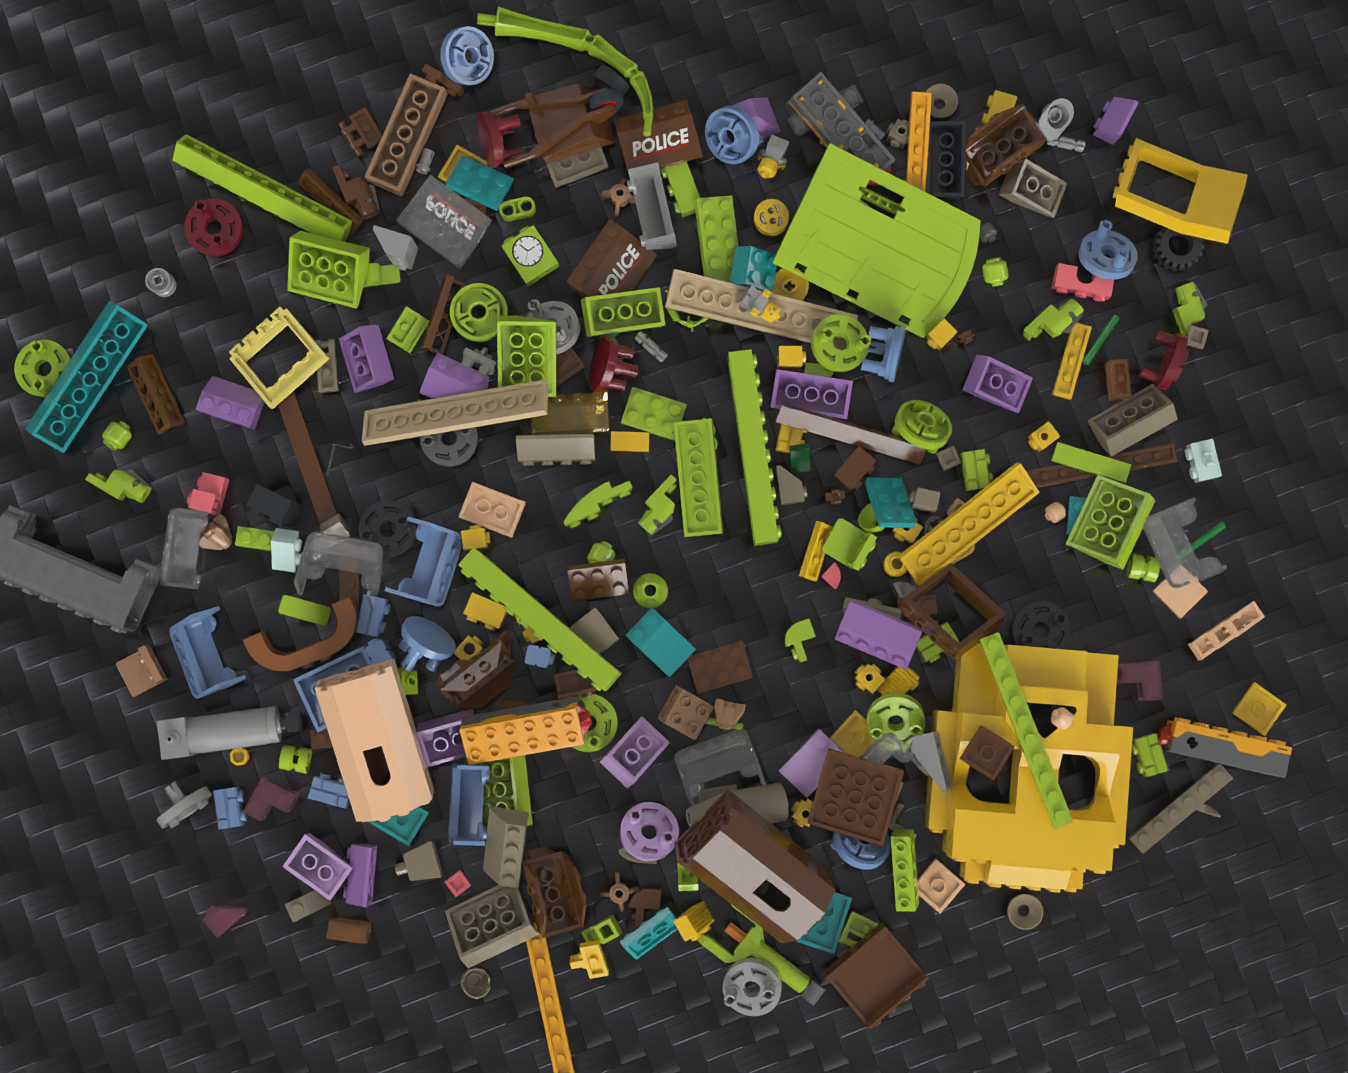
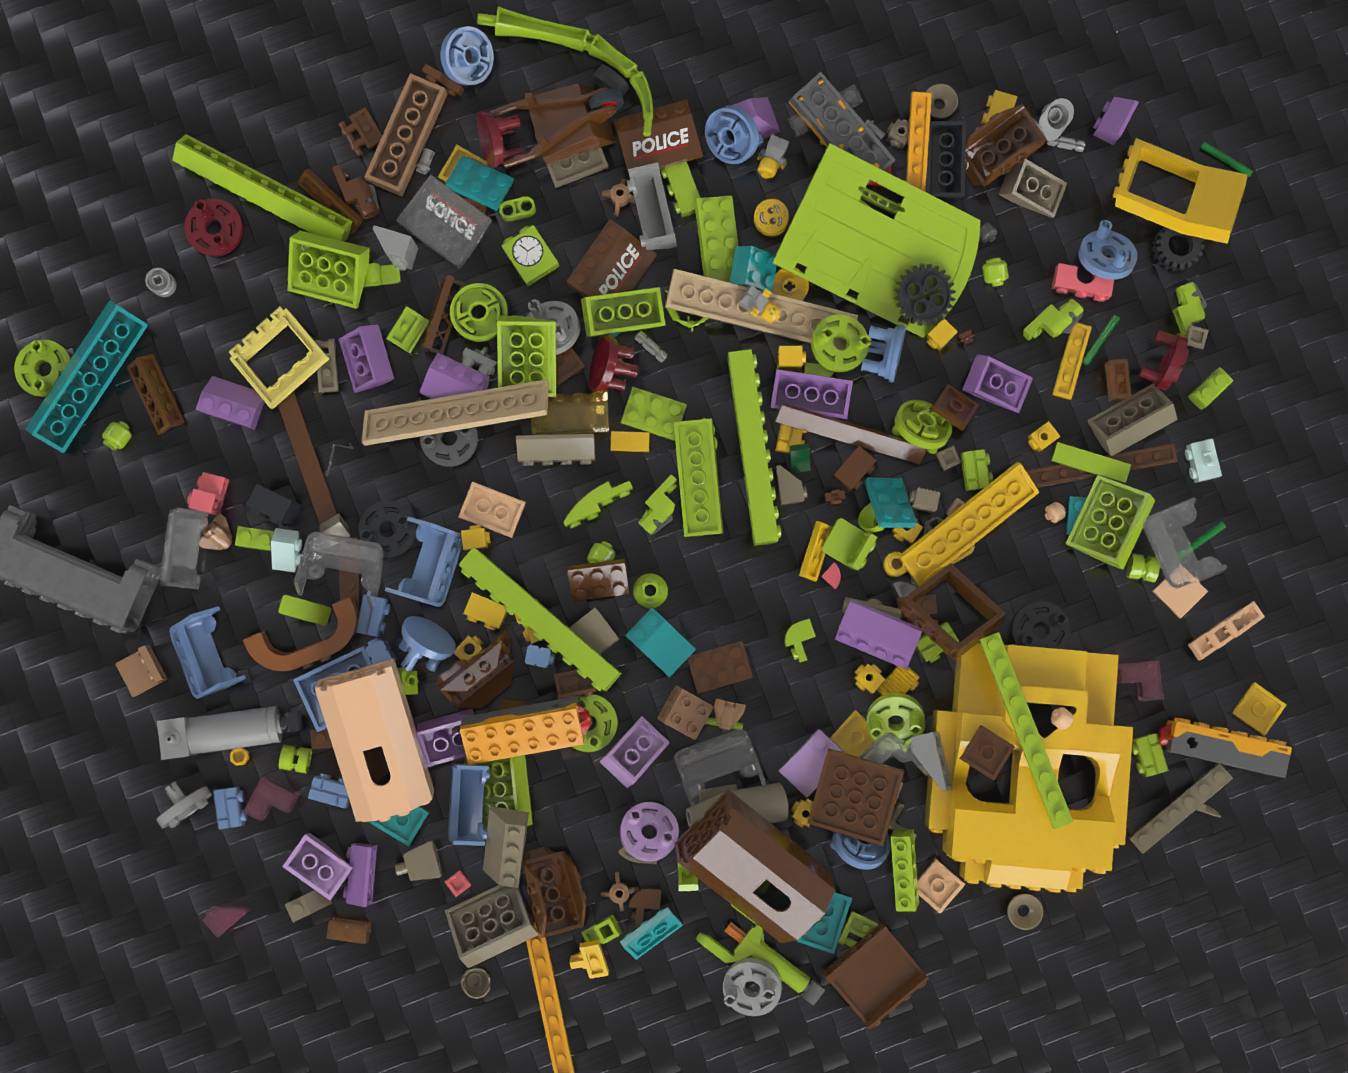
lime plate [85,469,151,503] -> none
yellow brick [673,901,714,941] -> none
none -> black gear [893,264,956,326]
none -> reddish brown plate [931,384,979,431]
none -> lime brick [1188,367,1233,410]
none -> green bar [1200,141,1253,177]

